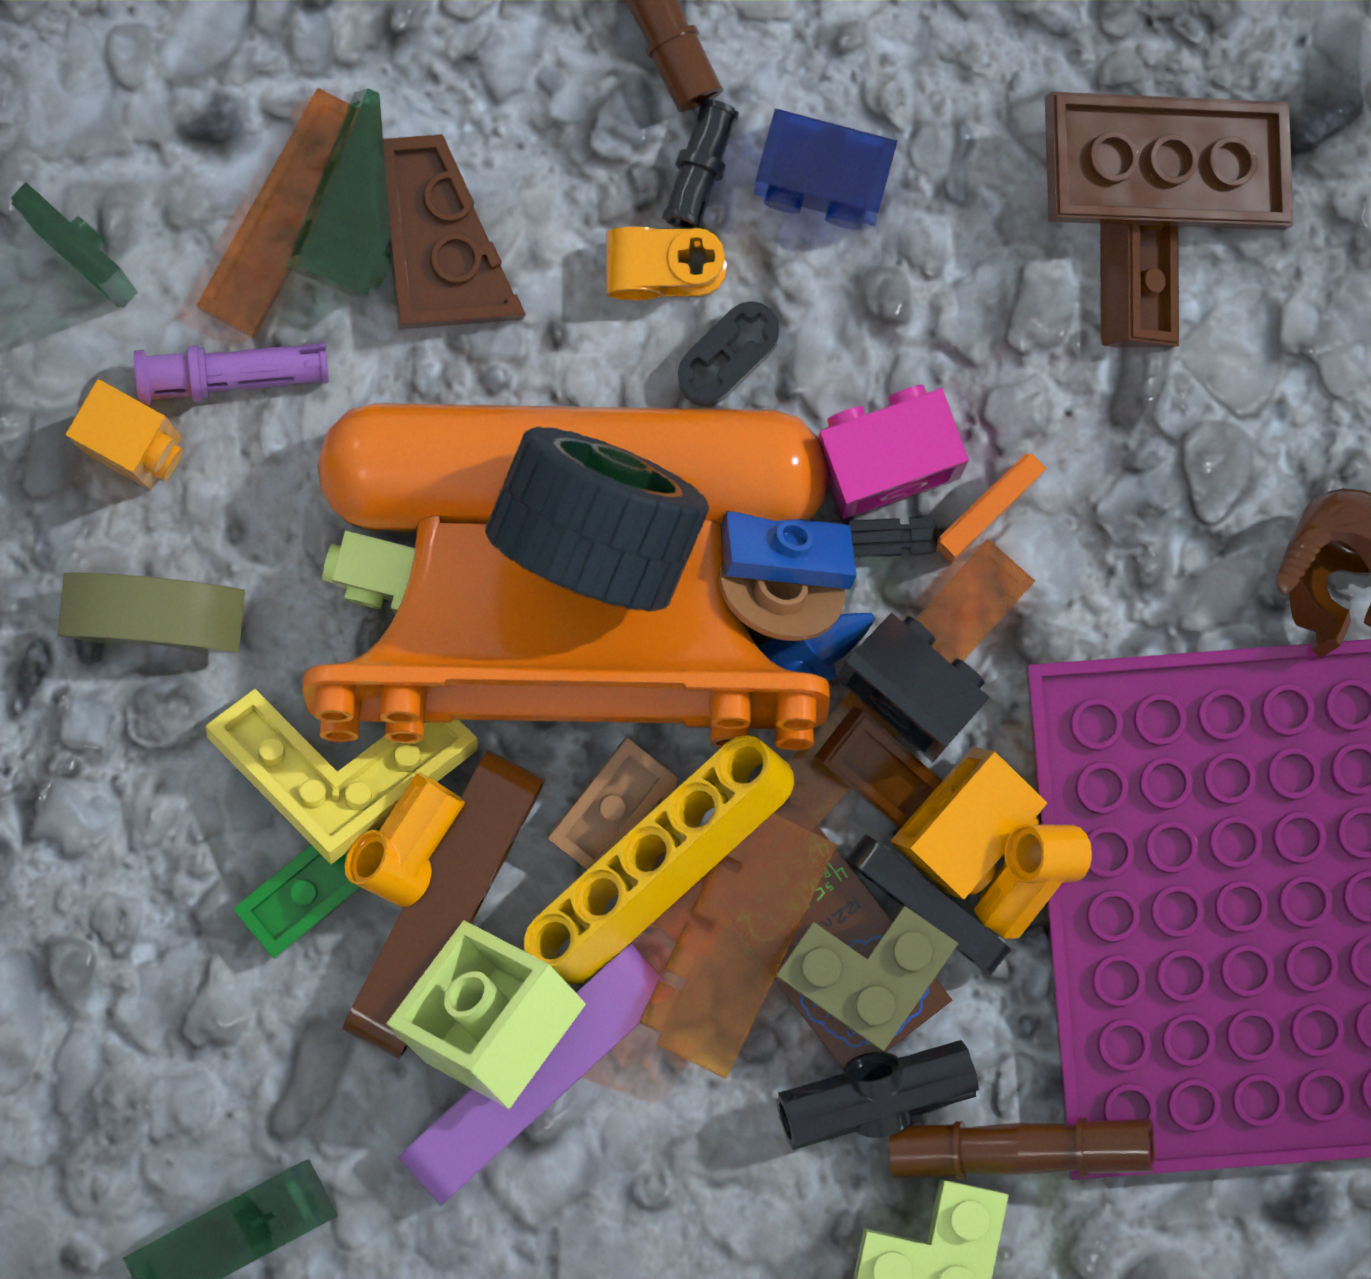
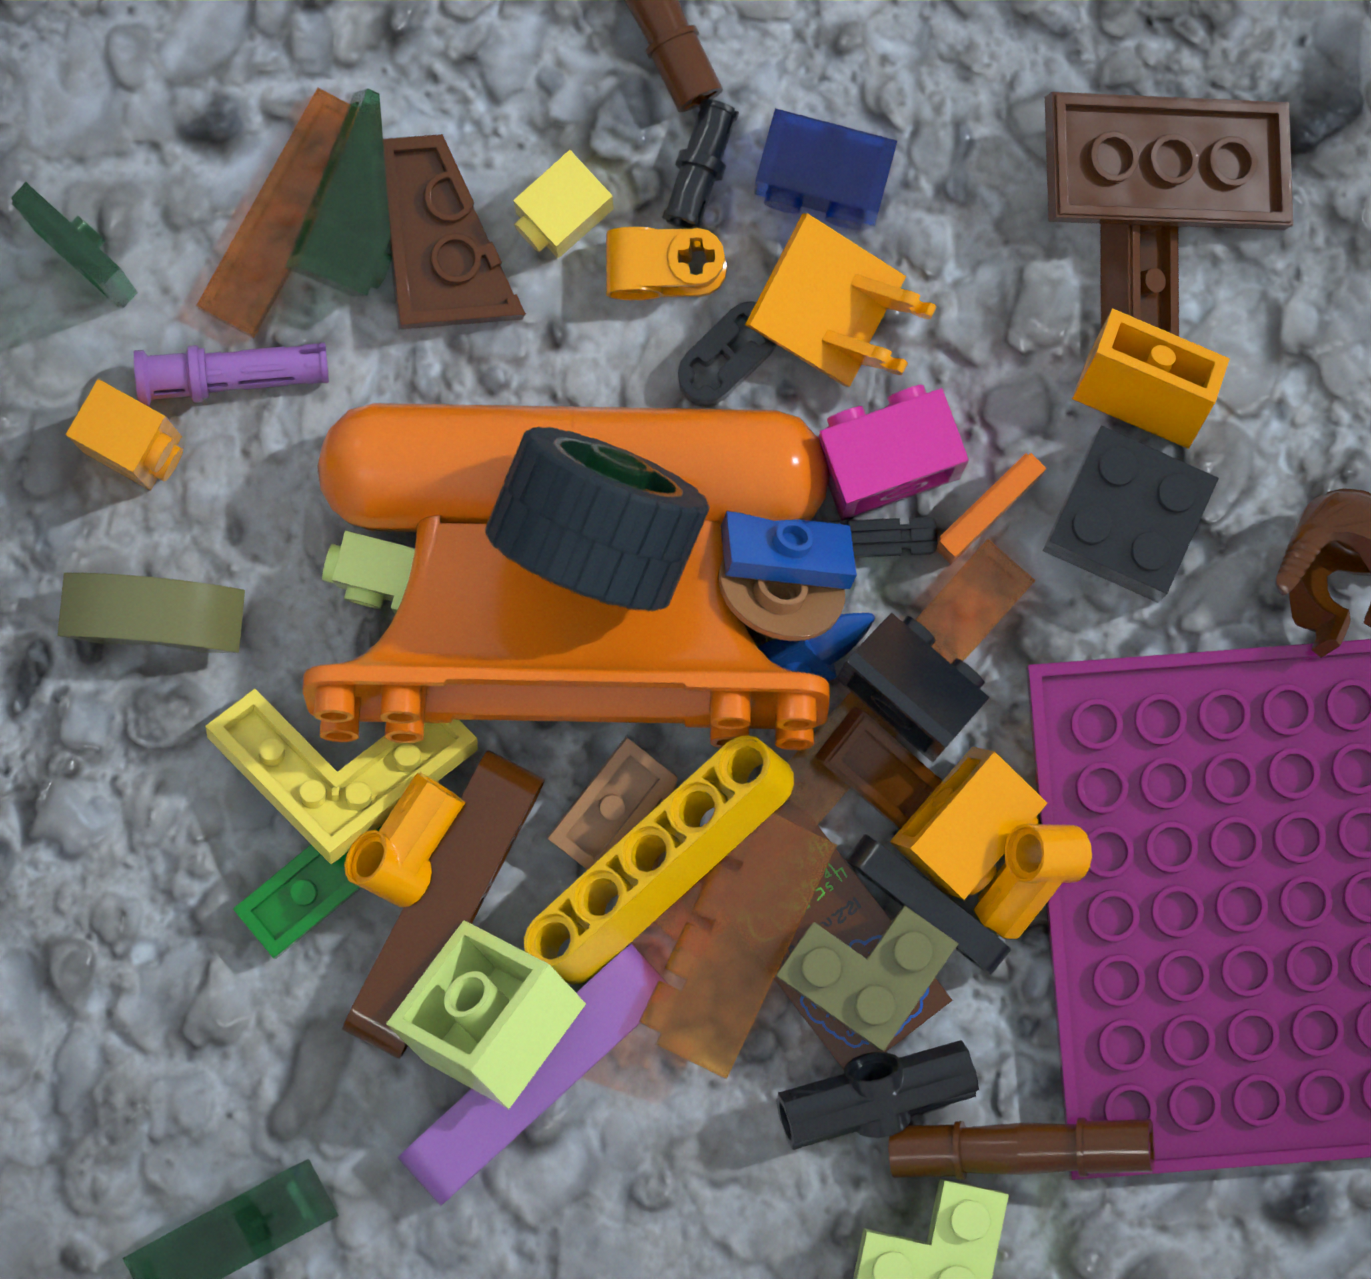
none -> light yellow brick [513,150,614,259]
none -> light orange plate [745,213,937,387]
none -> black brick [1042,425,1219,603]
none -> light orange brick [1072,308,1230,449]

